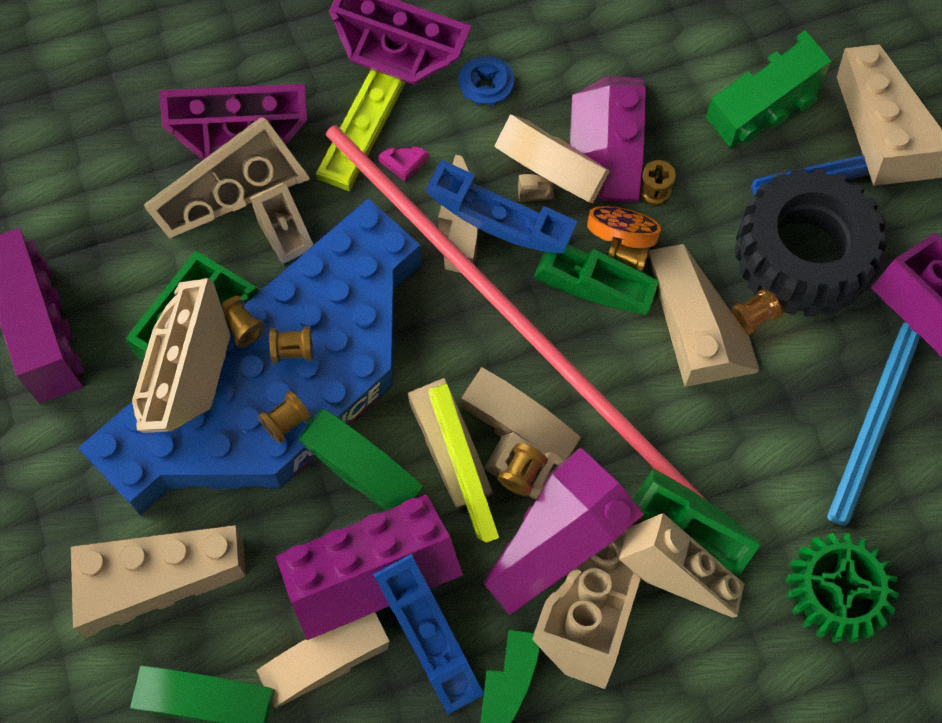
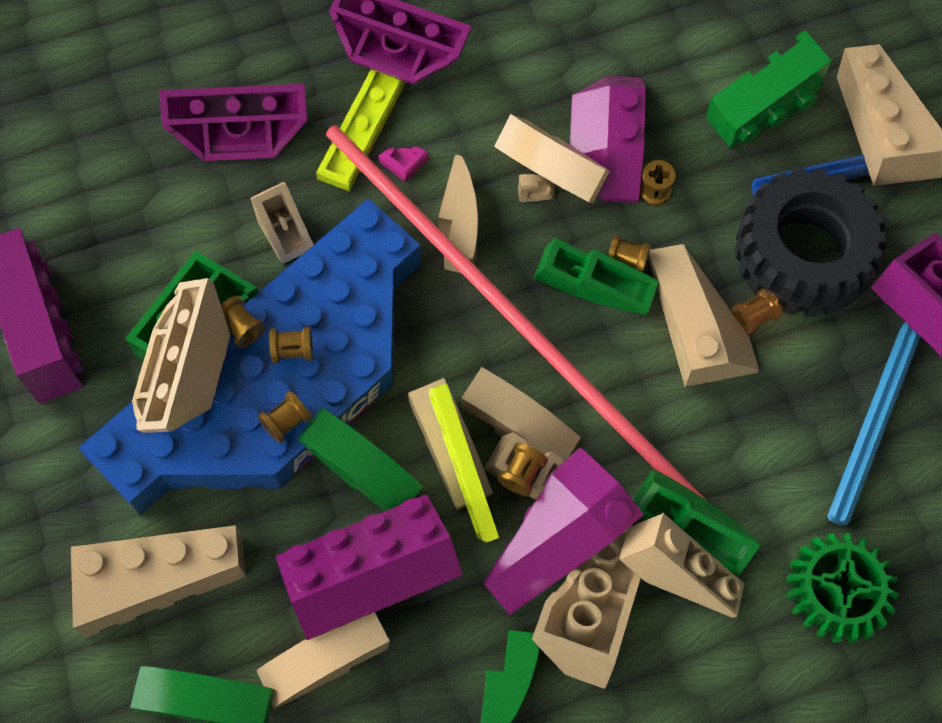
tan wedge [144,117,310,238] -> none
blue slope [373,554,484,714] -> none
blue slope [426,159,578,254] -> none
blue gear [458,56,514,108] -> none
orange tile [587,206,661,248] -> none

